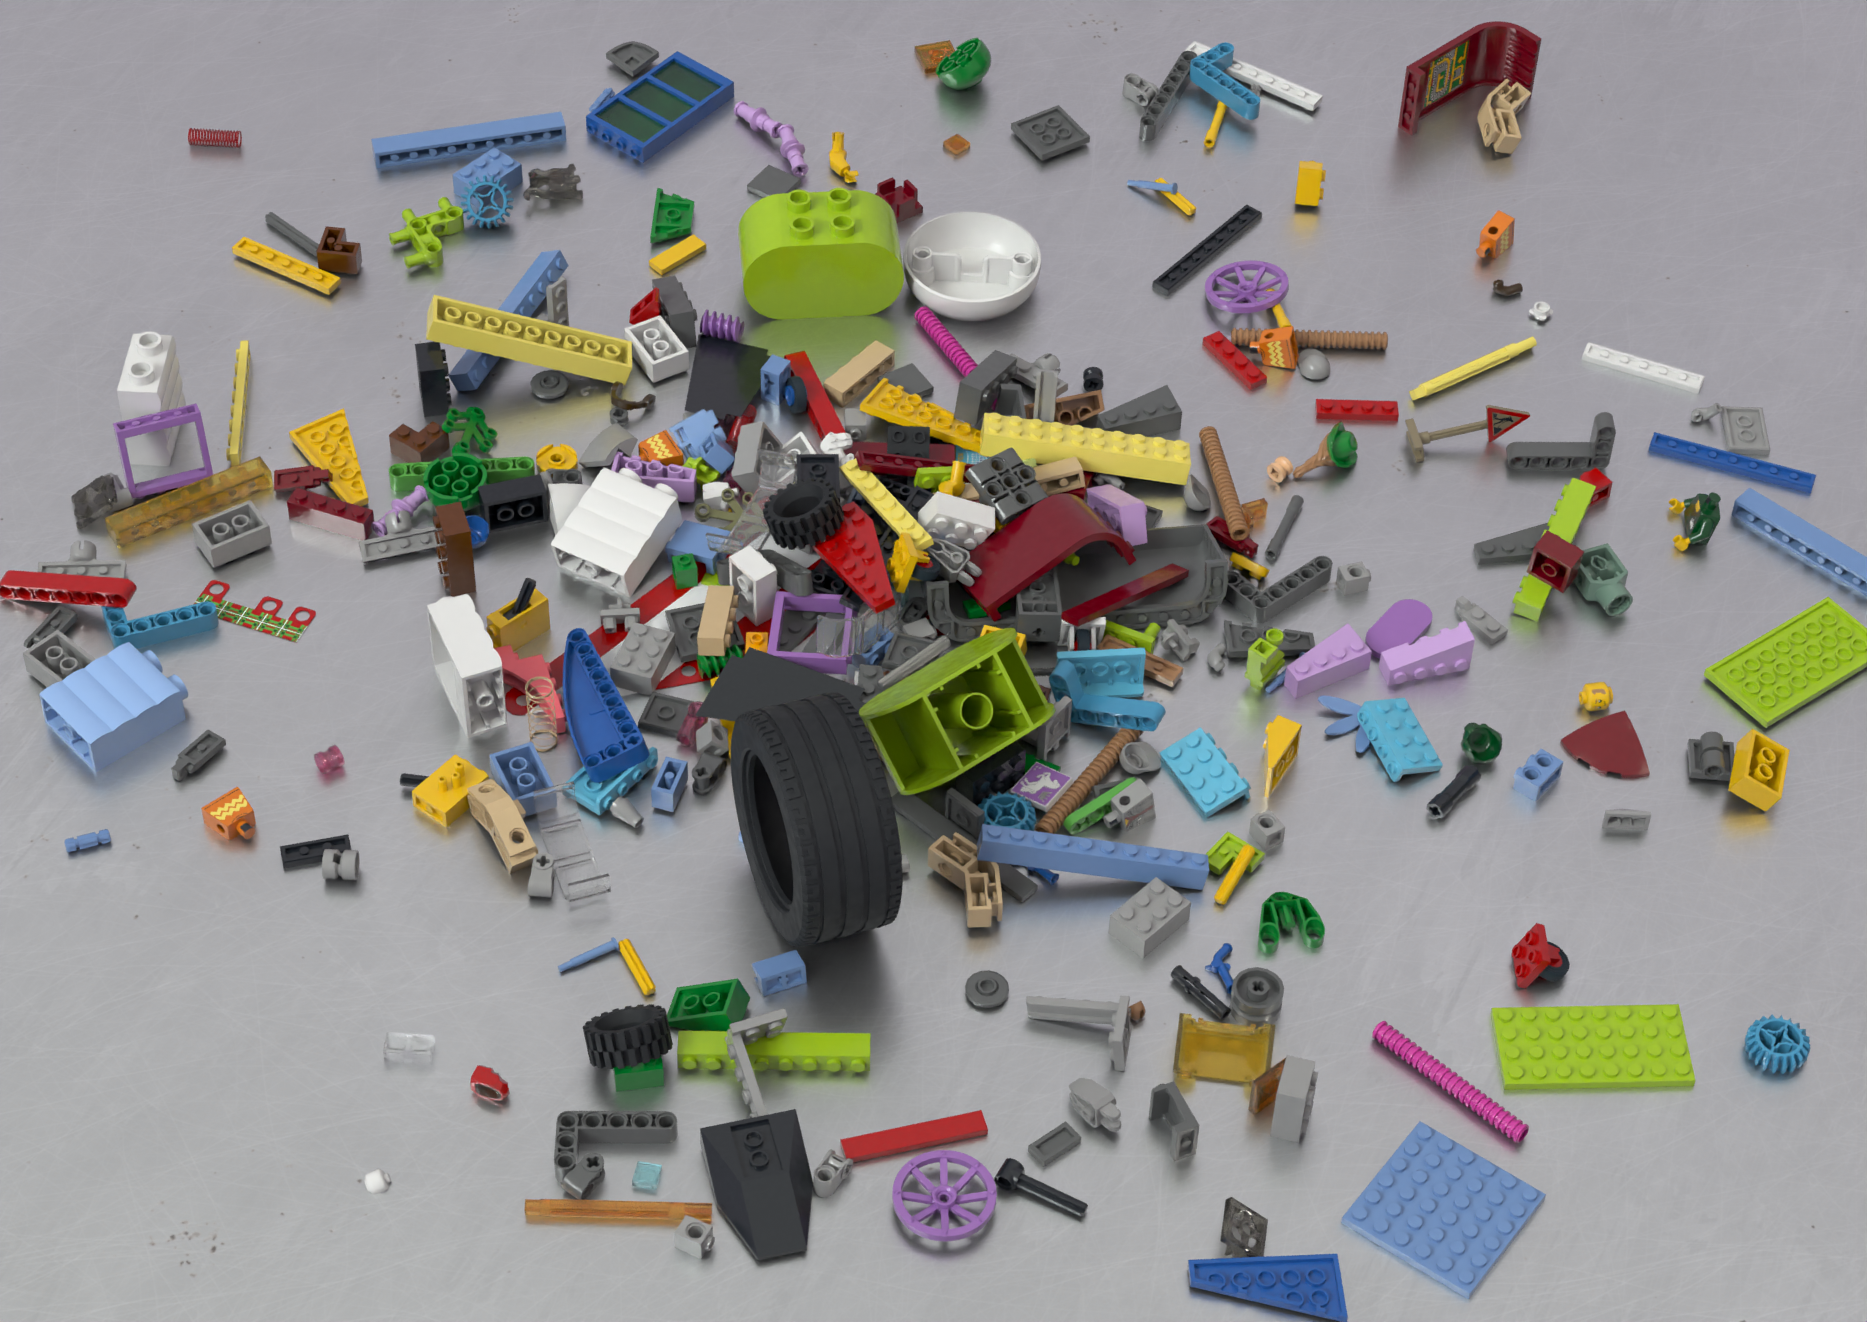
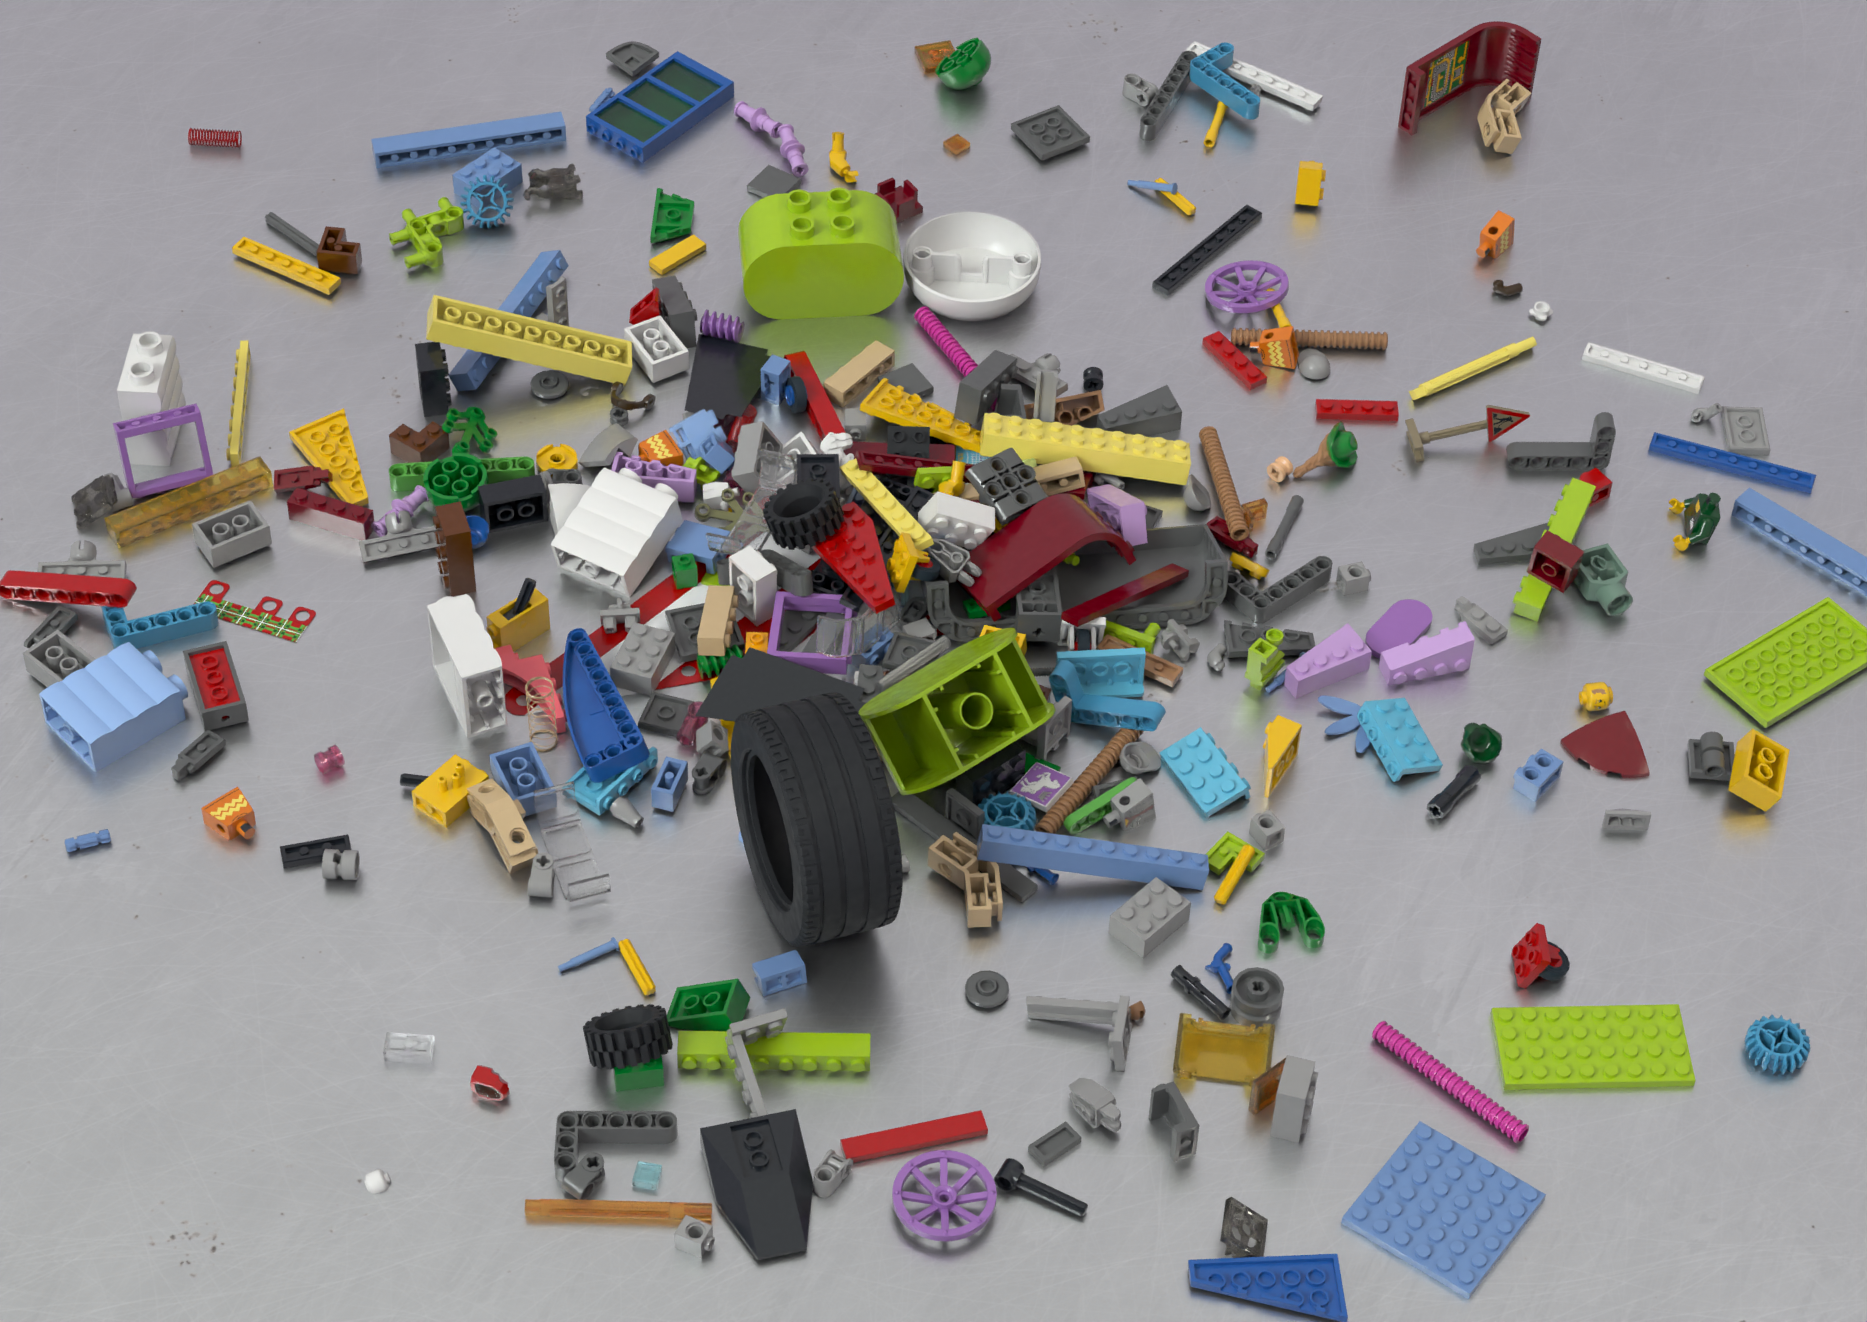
none -> brick [183,641,249,731]

